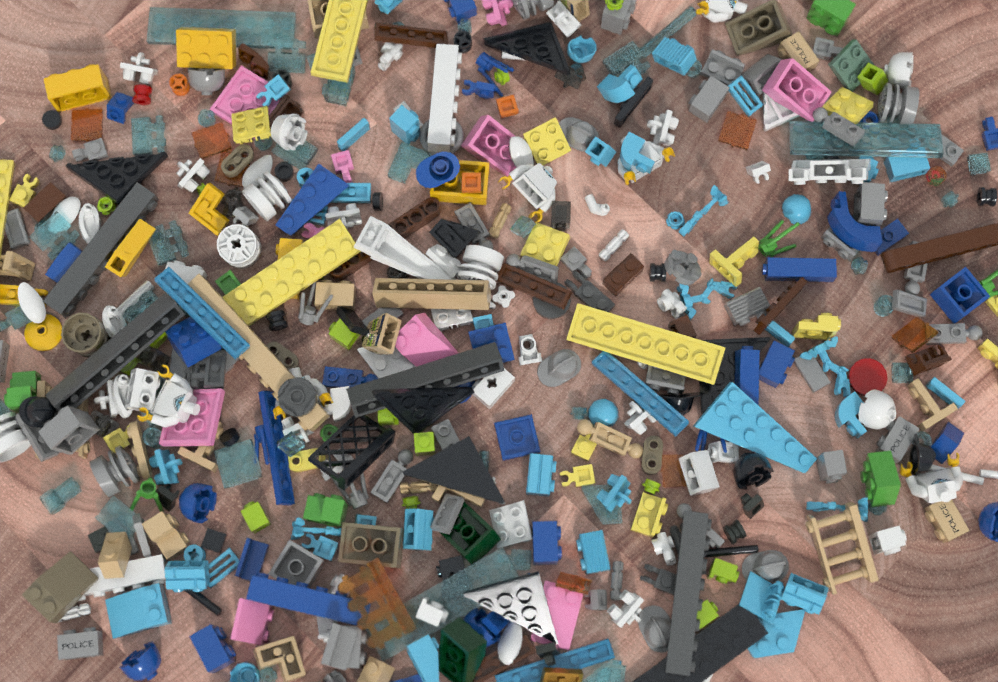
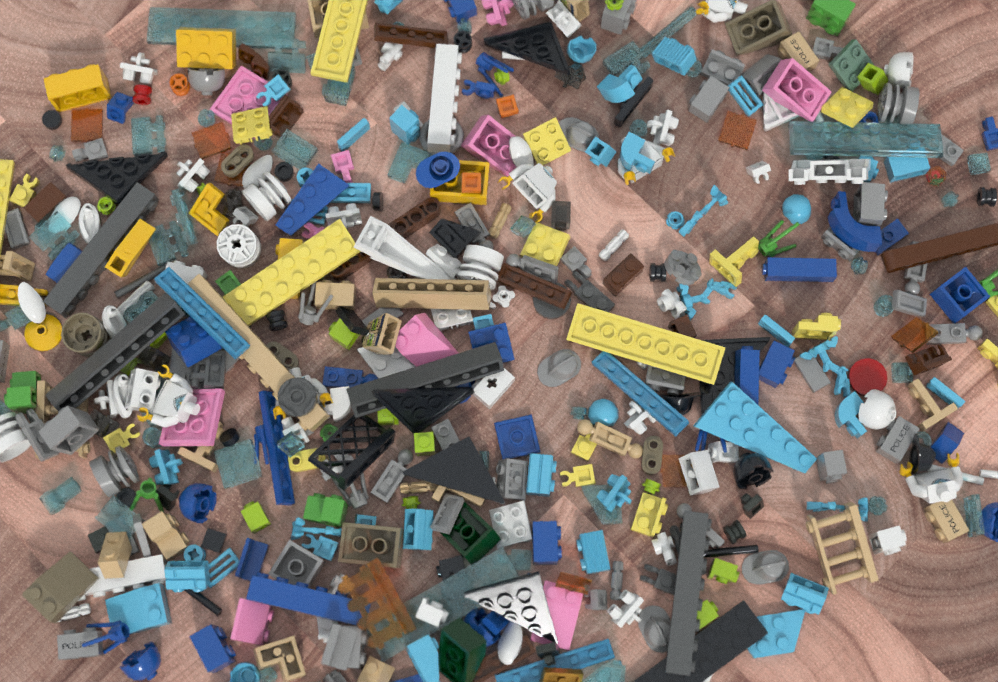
black piece [19,397,59,428] -> none
tan plate [127,421,152,479] -> none
white cone [271,114,308,150] -> none
white plate [518,334,542,366] -> none
white arm [584,194,610,216] -> none
light grey brick [724,287,770,327] -> none
medium azure hinge [739,571,784,624] -> none
reddish brown plate [753,277,808,335] -> none
light grey plate [813,107,865,147] -> none
bright green brick [860,450,901,507] -> none
none -> blue plant [82,620,130,654]
none -> dark grey bar [114,264,166,298]
none -> black tile [117,488,136,508]
none -> clear light blue wing [170,189,197,246]
none -> light grey bracket [496,458,528,501]
none -> clear light blue plate [629,119,648,137]
none -> clear light blue plate [963,494,985,537]

